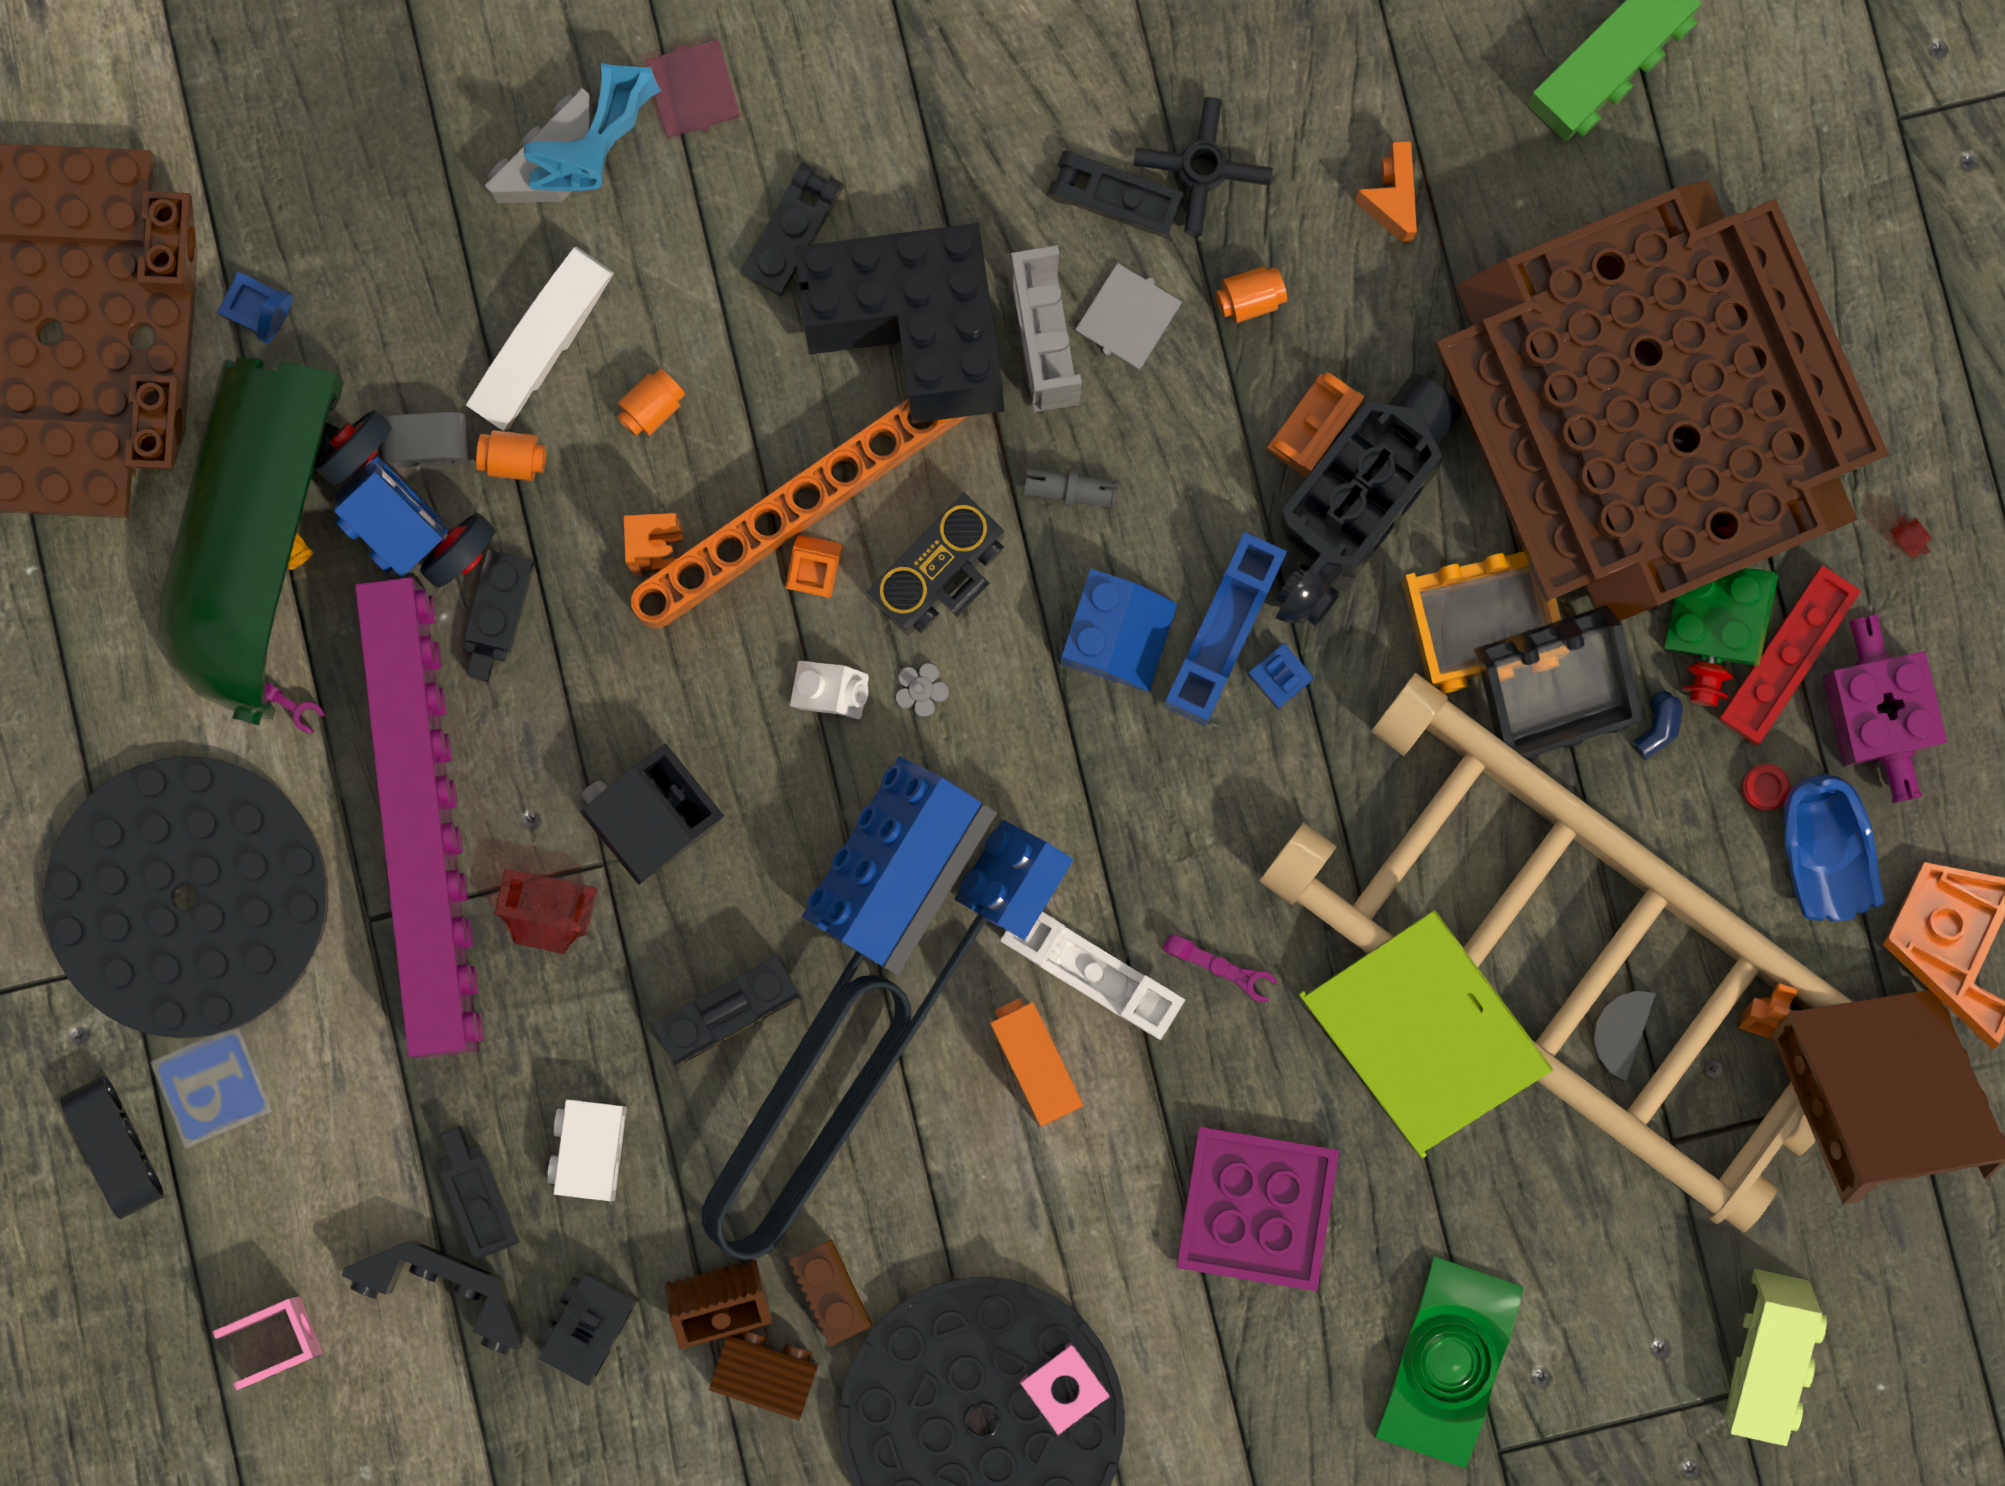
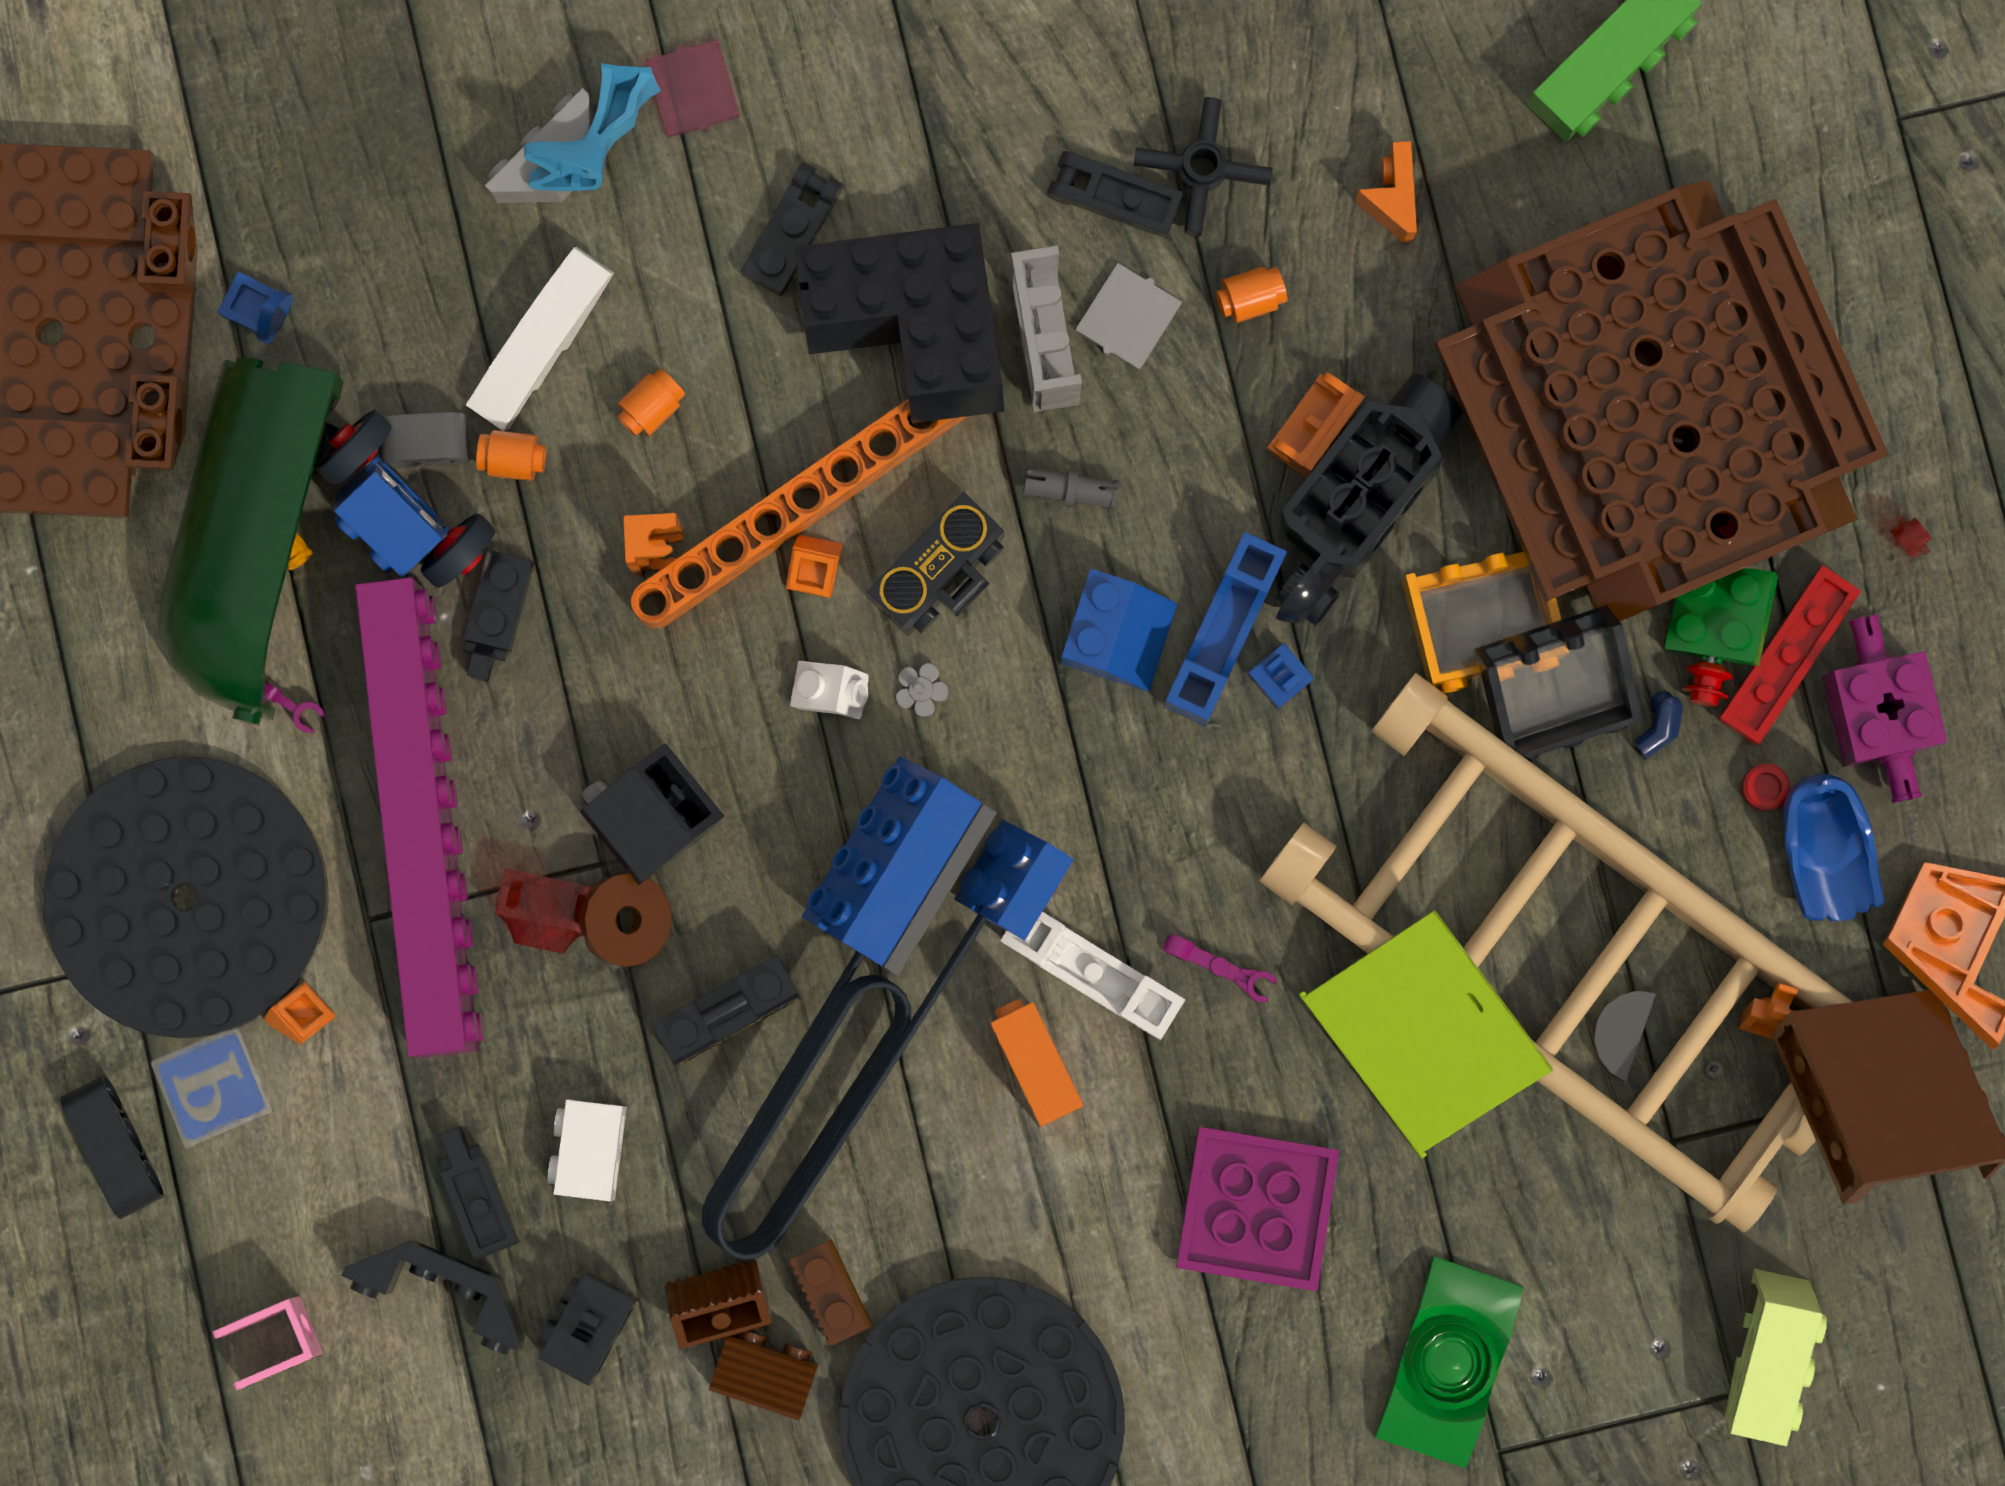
bright pink piece [1020,1341,1110,1435] -> none
none -> orange slope [264,981,336,1045]
none -> reddish brown tile [579,872,672,967]

